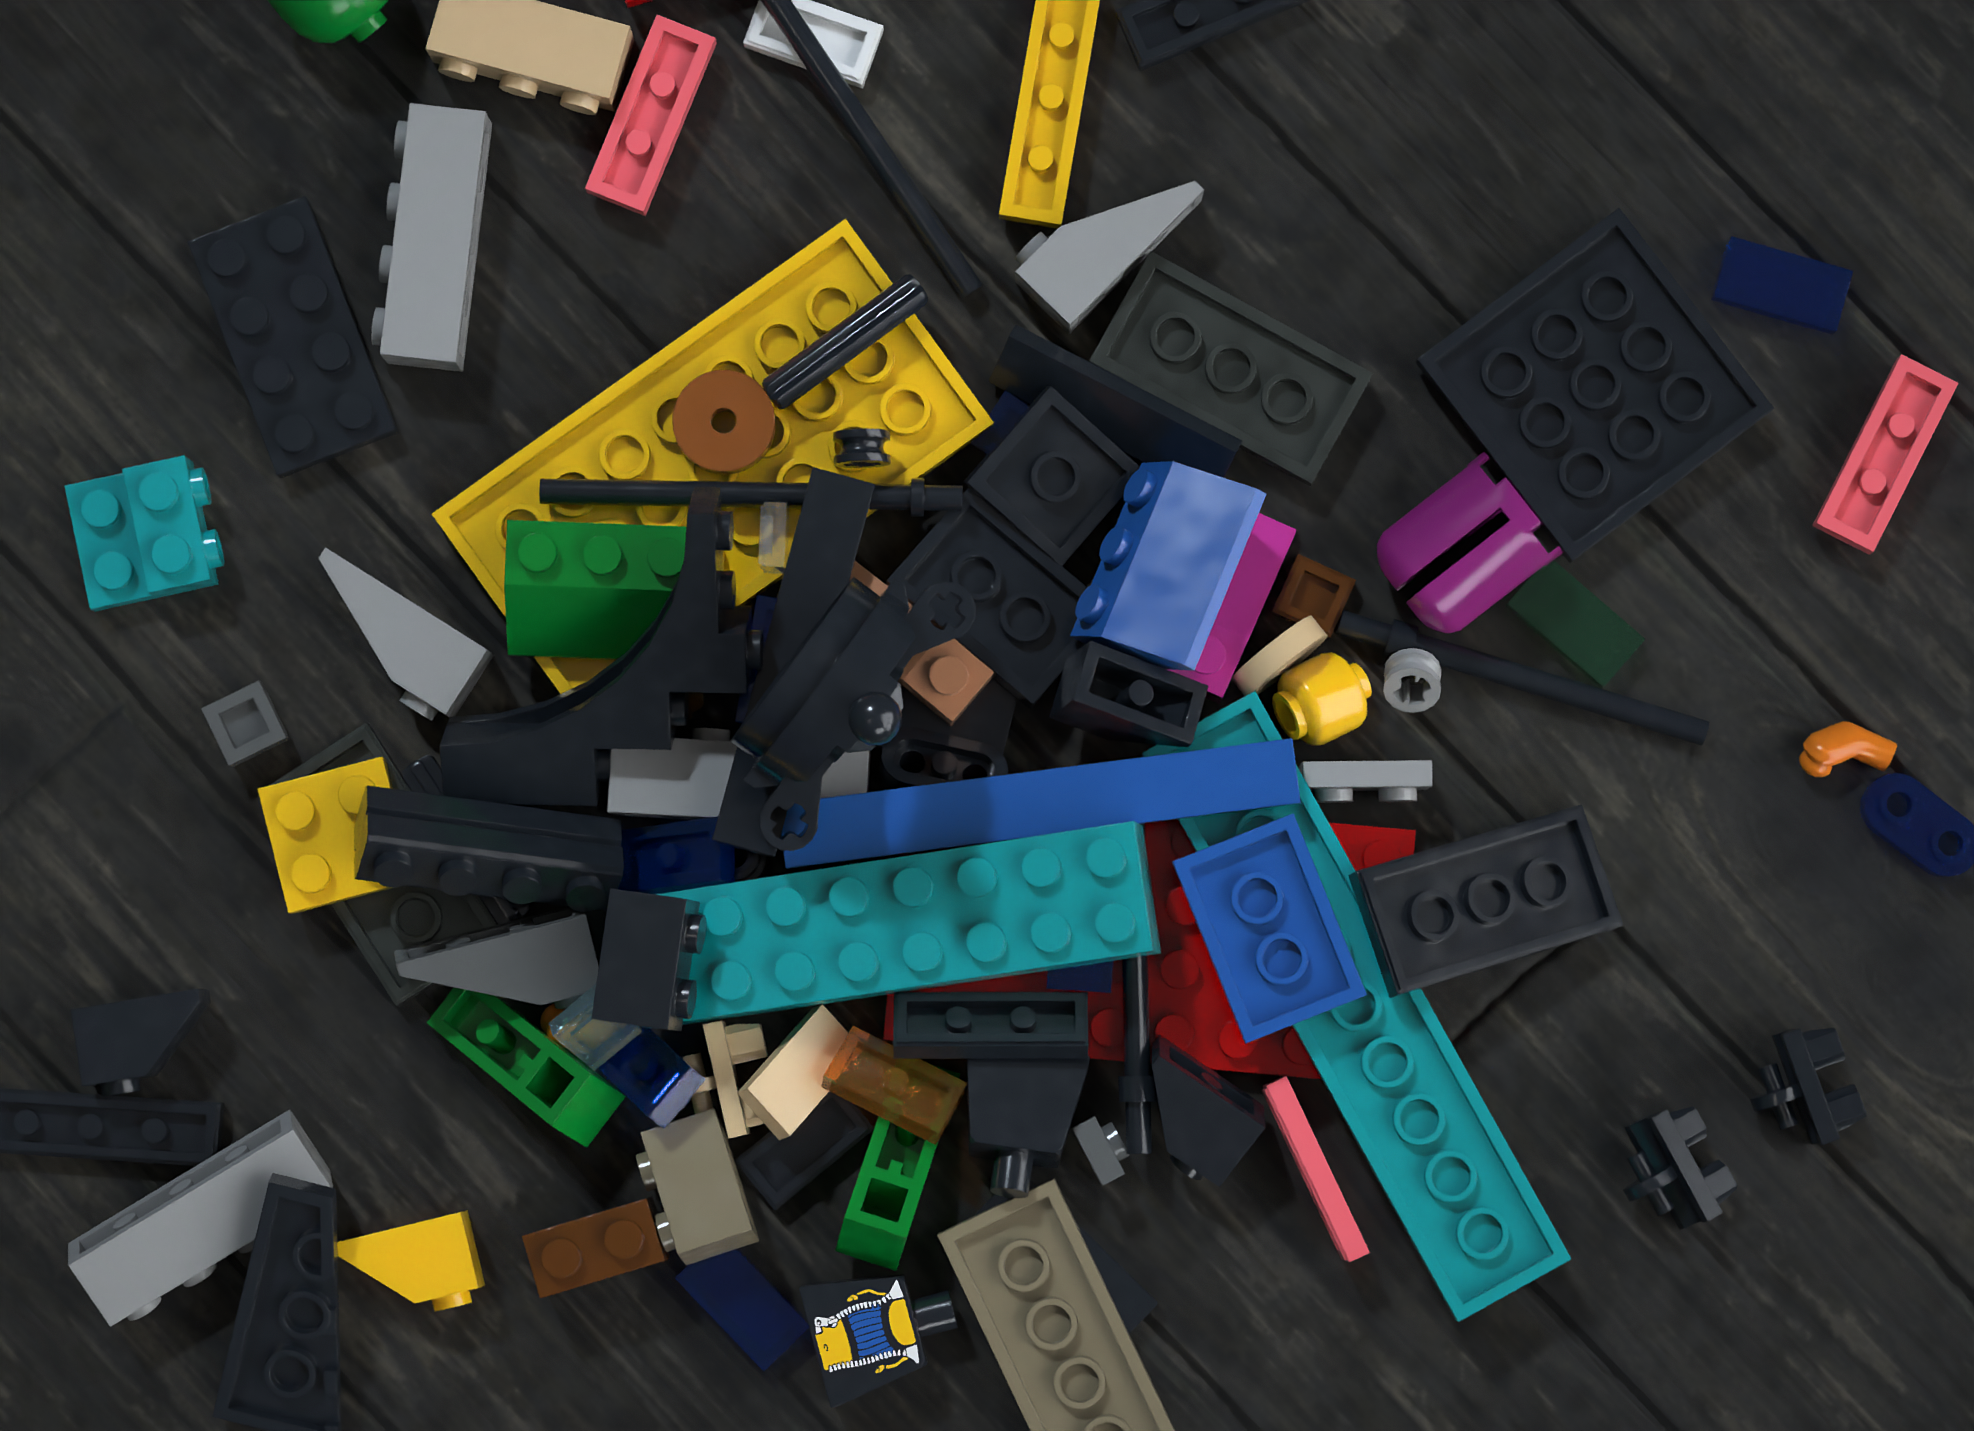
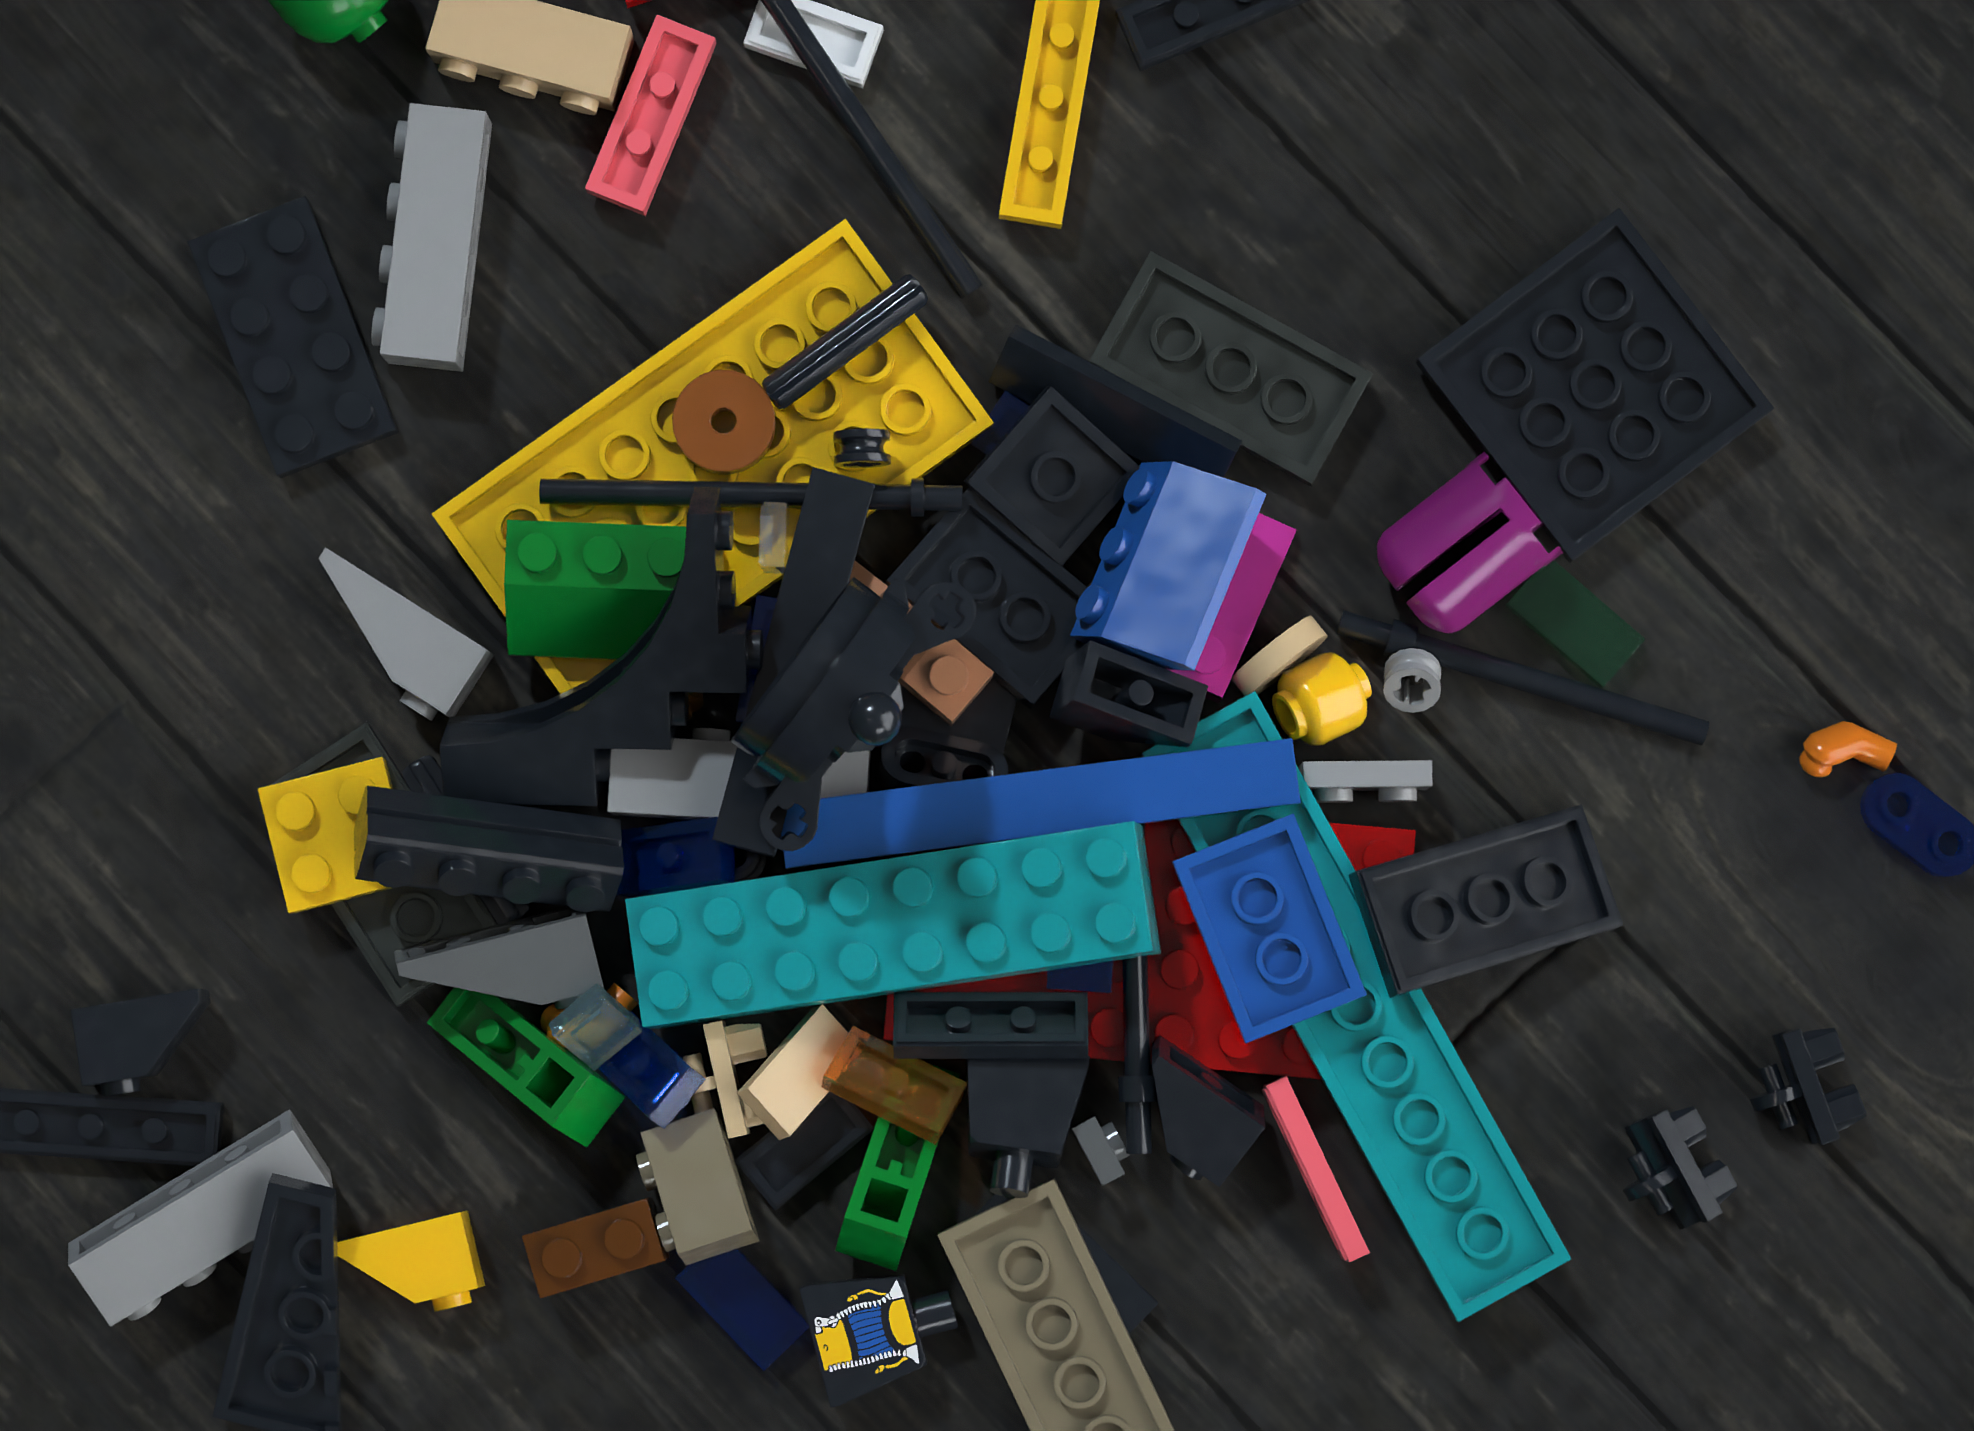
teal plate [64,455,224,612] -> none
dark grey plate [201,680,290,767] -> none
black brick [591,888,706,1031] -> none
light grey slope [1015,181,1204,334] -> none
reddish brown tile [1271,554,1356,640] -> none
clear blue tile [1711,236,1853,335] -> none
coral plate [1812,354,1958,555] -> none

